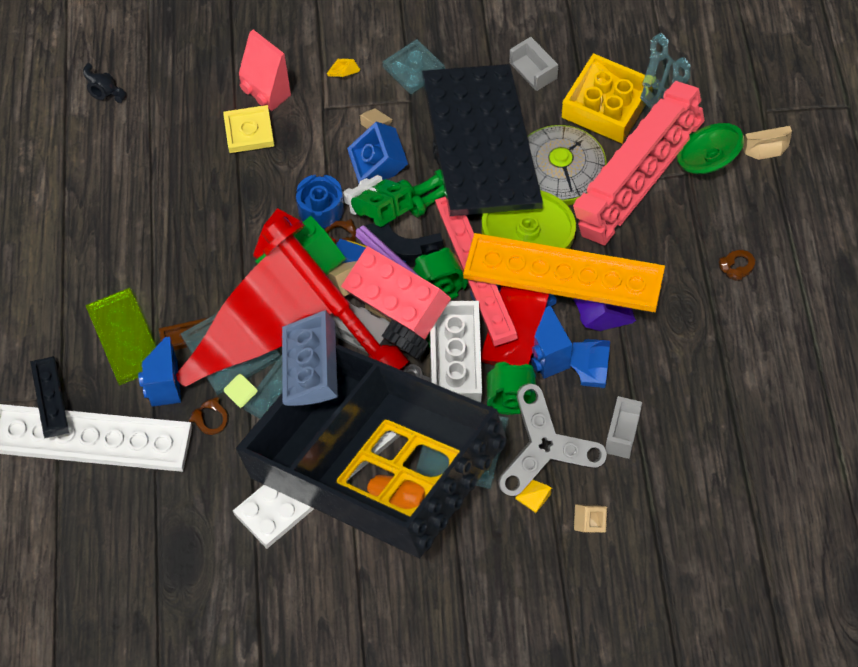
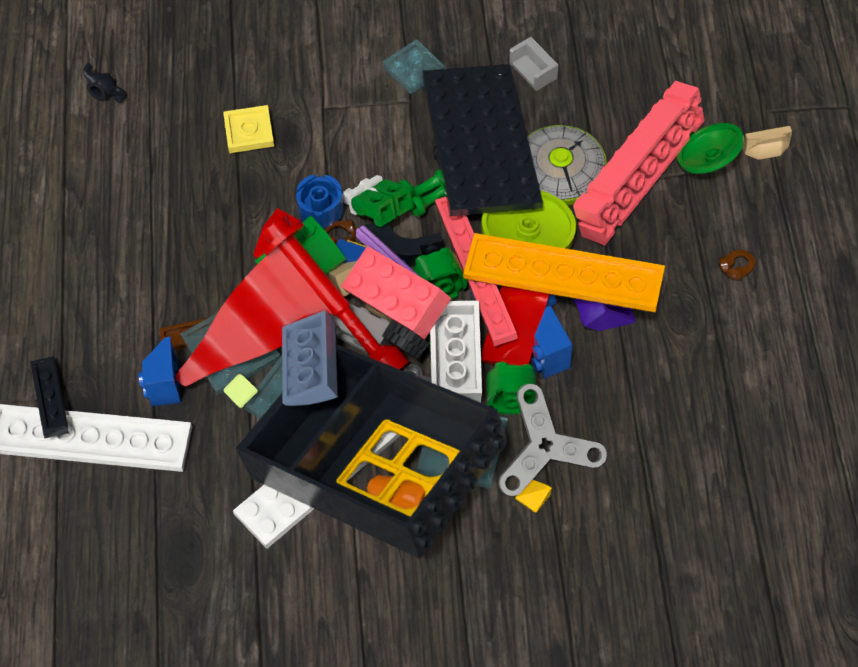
clear neon green tile [85,288,156,385] -> none
reddish brown piece [189,397,228,435] -> none
coral slope [239,30,291,111] -> none
yellow slope [327,59,360,77] -> none
blue slope [347,122,408,184] -> none
tan slope [360,108,392,129] -> none
yellow slope [562,53,654,144] -> none
blue slope [570,339,610,388] -> none
tan slope [574,505,607,532] -> none
light grey panel [605,396,642,459] -> none
clear light blue piece [640,33,691,109] -> none

